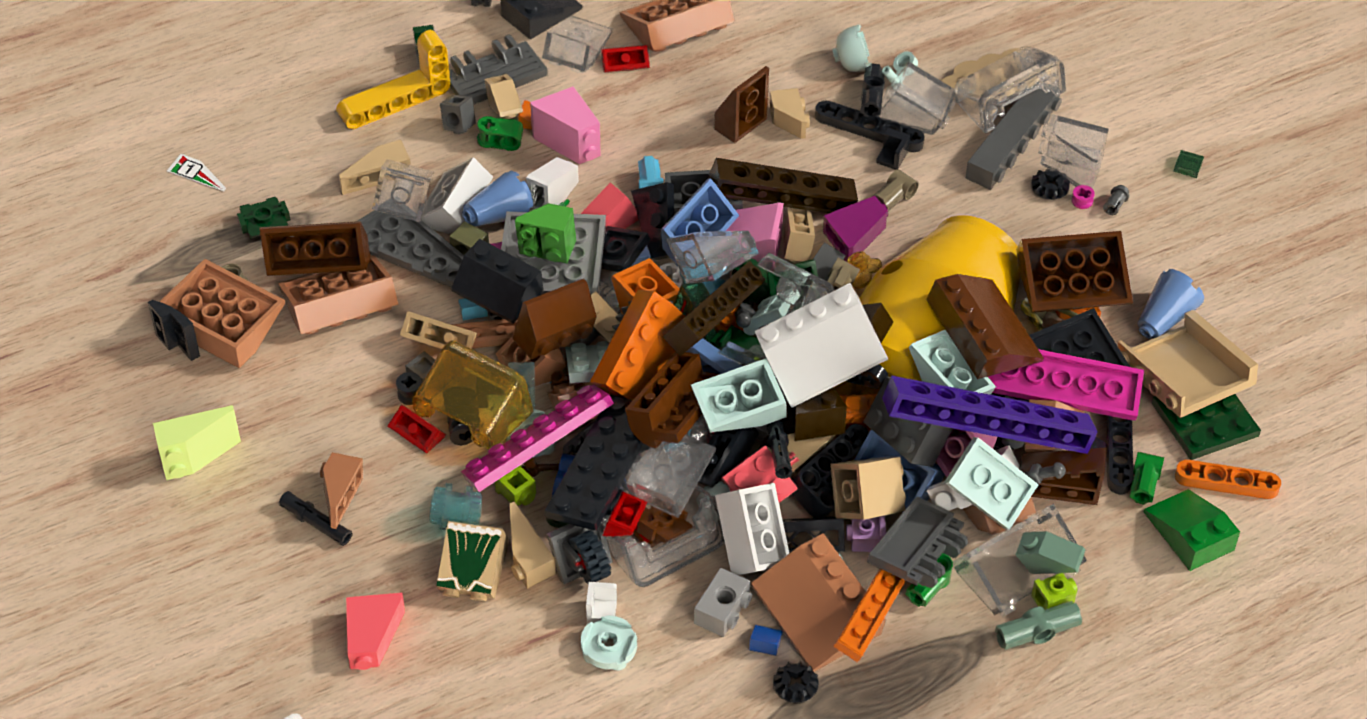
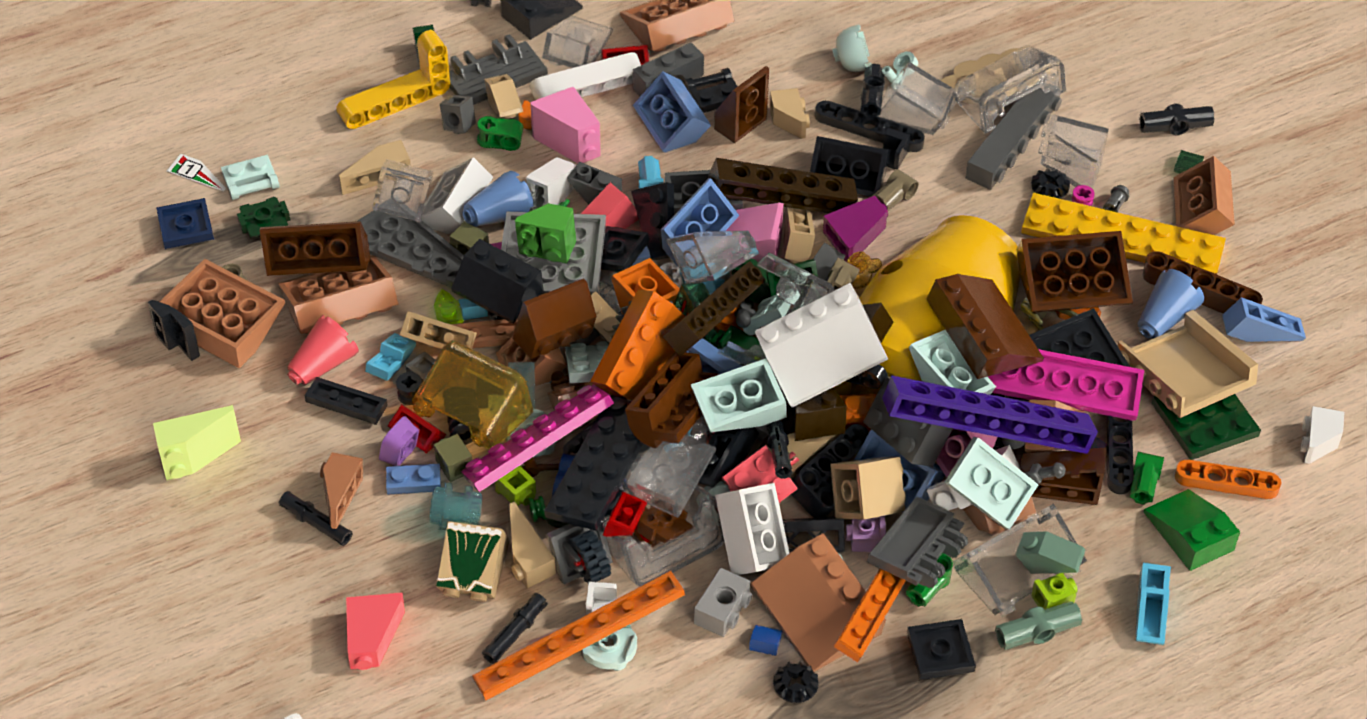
none -> dark blue plate [156,198,214,249]
none -> light aqua plate [221,155,280,200]
none -> coral cone [287,315,359,385]
none -> black plate [305,377,388,425]
none -> medium azure slope [365,333,416,381]
none -> medium lavender piece [379,416,419,466]
none -> medium blue plate [386,464,441,495]
none -> clear neon green plate [434,289,464,325]
none -> olive brick [434,434,473,482]
none -> orange tile [472,571,685,700]
none -> black pin [482,593,548,664]
none -> green bush [528,496,546,522]
none -> white beam [529,53,641,100]
none -> dark grey slope [567,162,622,205]
none -> dark grey arch [633,42,704,96]
none -> medium blue slope [633,72,711,153]
none -> black plate [684,68,738,113]
none -> black slope [810,136,891,196]
none -> black plate [907,619,976,680]
none -> yellow plate [1021,193,1226,274]
none -> medium azure slope [1136,563,1171,645]
none -> black piece [1139,104,1215,135]
none -> reddish brown beam [1142,251,1263,314]
none -> nougat slope [1174,156,1235,235]
none -> medium blue slope [1222,297,1306,342]
none -> white slope [1300,406,1345,464]

